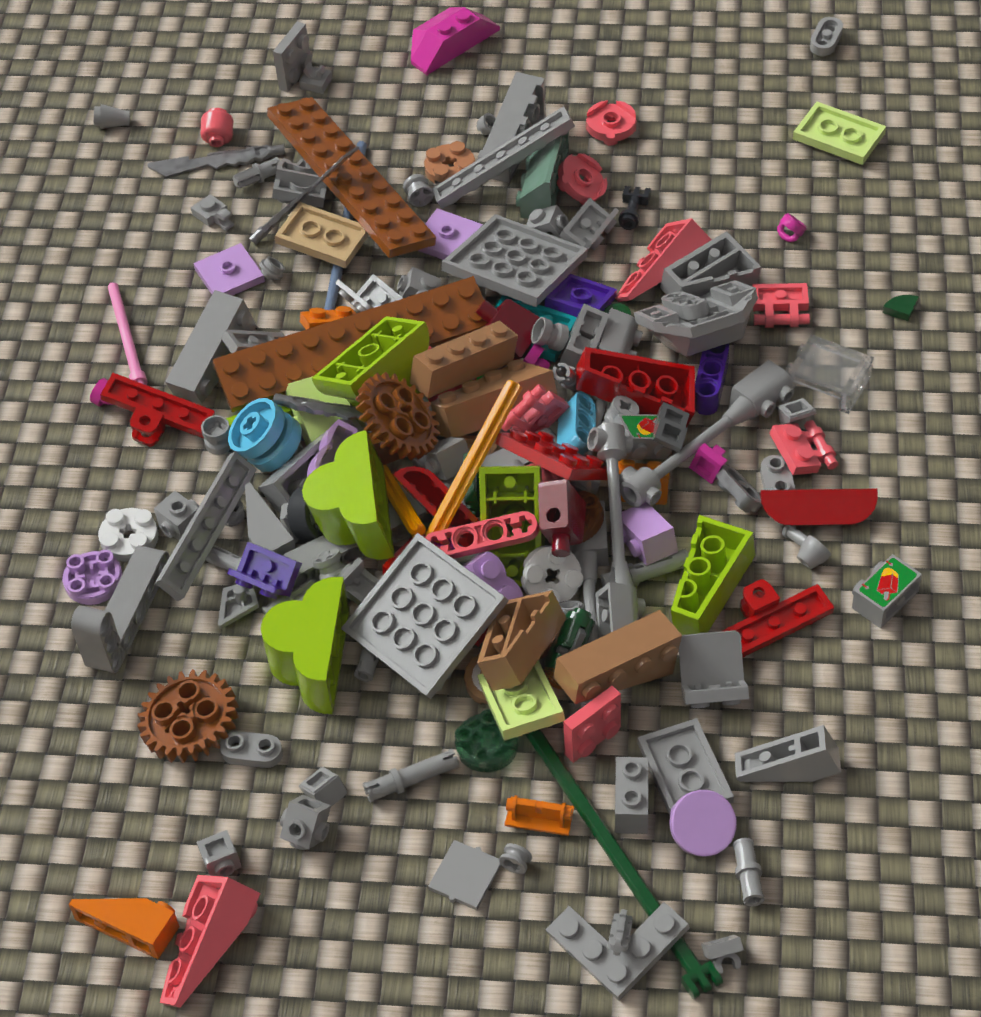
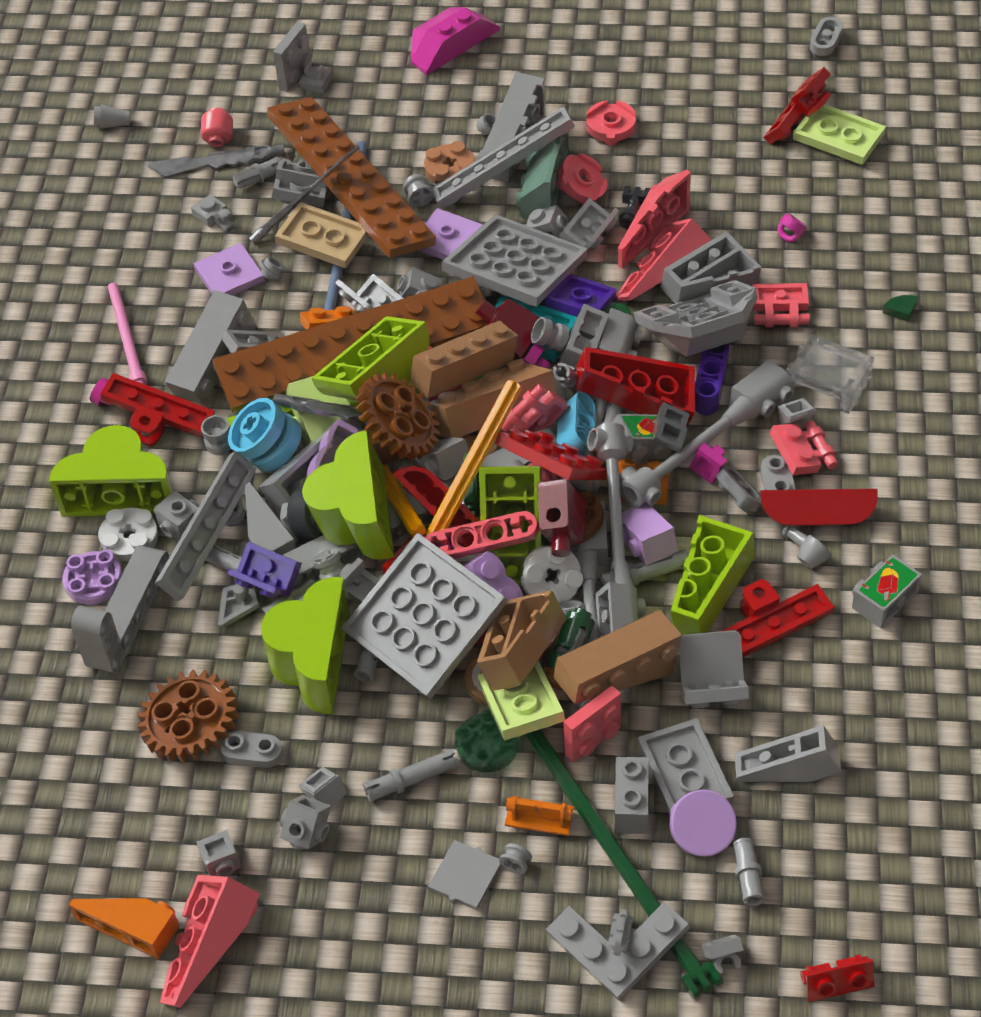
light grey wheel [604,396,639,423] -> none
light grey beam [661,291,708,320] -> none
none -> lime brick [49,425,173,517]
none -> coral wedge [618,170,691,269]
none -> red plate [763,67,831,144]
none -> red hinge [800,954,875,1002]

